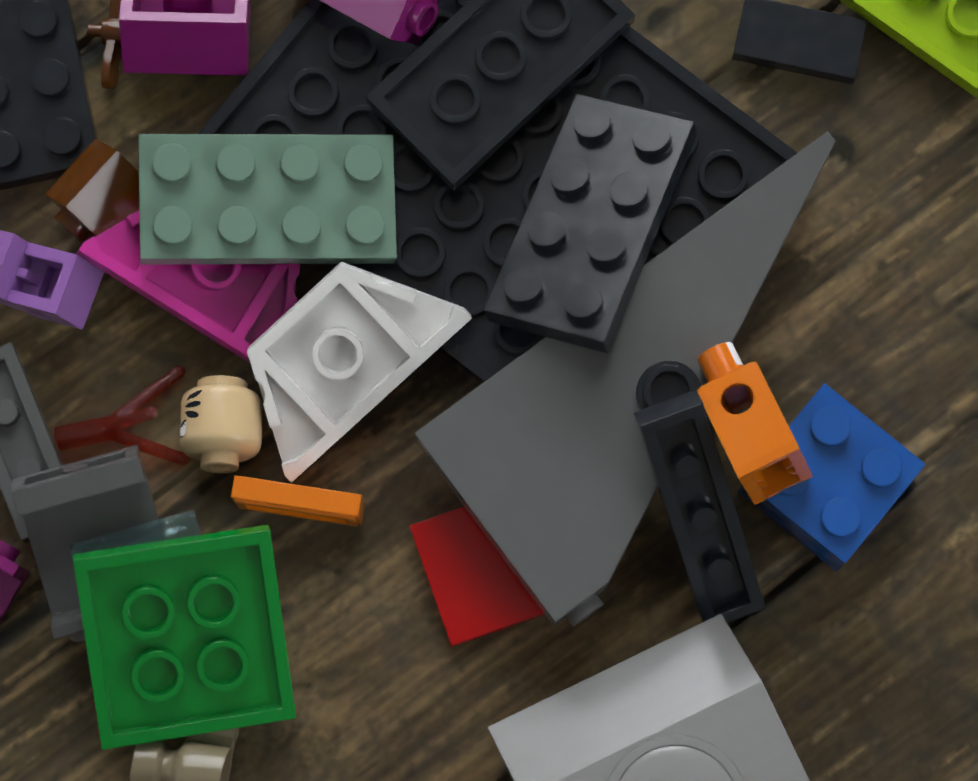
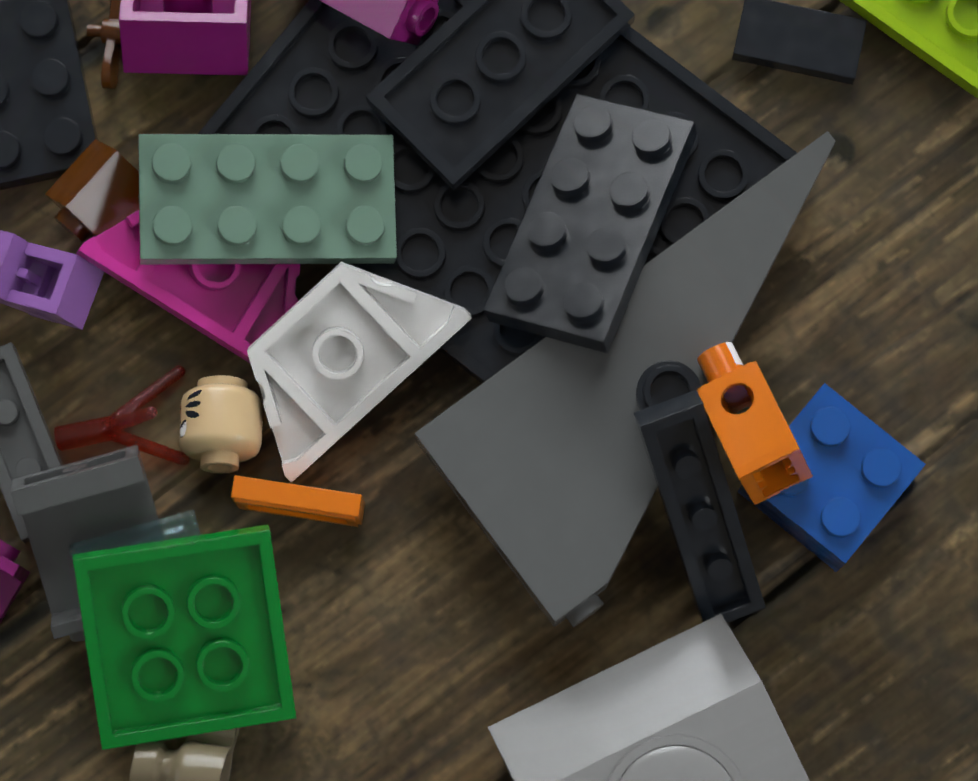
red tile [409,507,544,648] -> none

